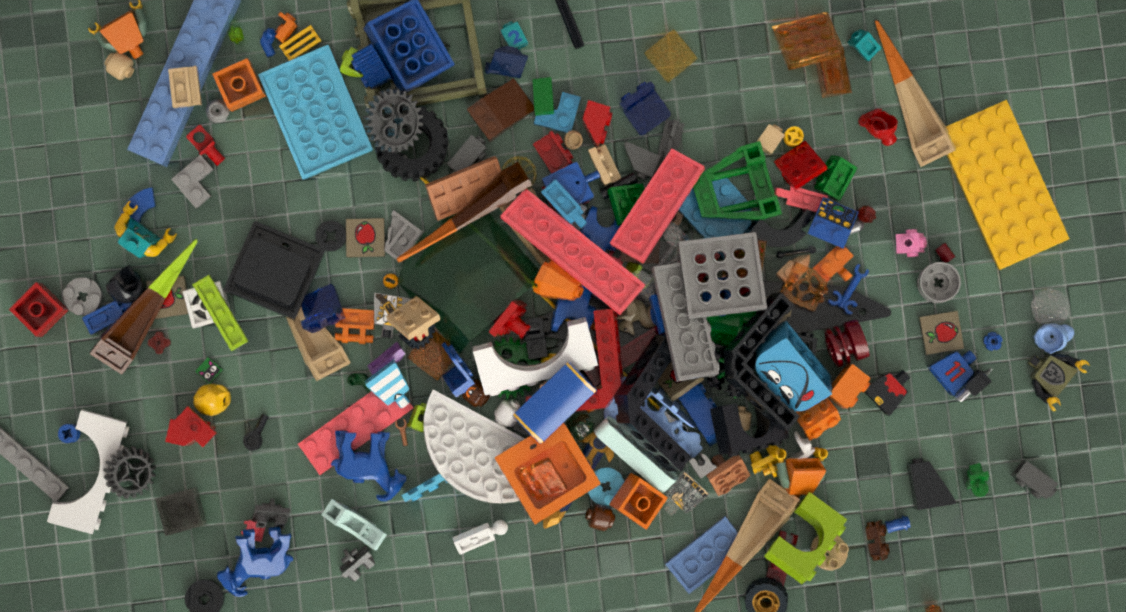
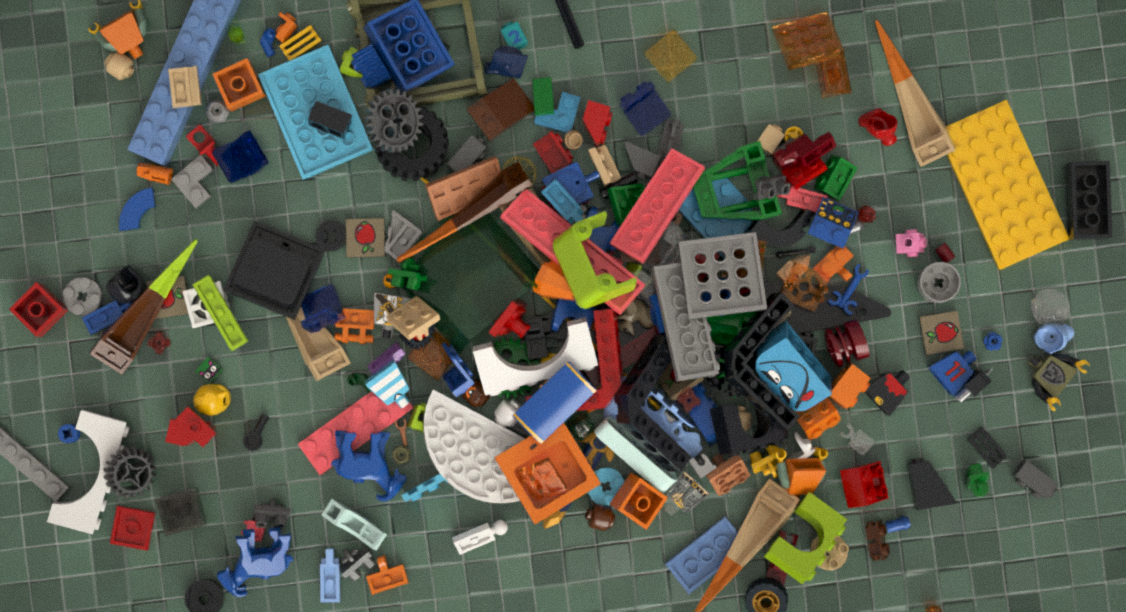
torso [114,201,177,258] -> none
teal bracket [847,29,882,61] -> none
none -> red tile [110,505,156,550]
none -> orange hinge [137,163,173,185]
none -> clear blue bracket [212,130,269,183]
none -> black hinge [308,101,352,139]
none -> light blue hinge [320,548,341,602]
none -> orange plate [366,555,409,595]
none -> green hips [388,258,427,291]
none -> olive plate [392,445,411,464]
none -> lime windscreen [552,211,637,309]
none -> clear red plate [678,389,701,412]
none -> dark grey hips [754,174,790,200]
none -> dark red plate [772,132,836,170]
none -> clear plate [839,424,875,456]
none -> red slope [840,461,889,508]
none -> black tile [967,427,1008,469]
none -> black brick [1065,161,1113,240]

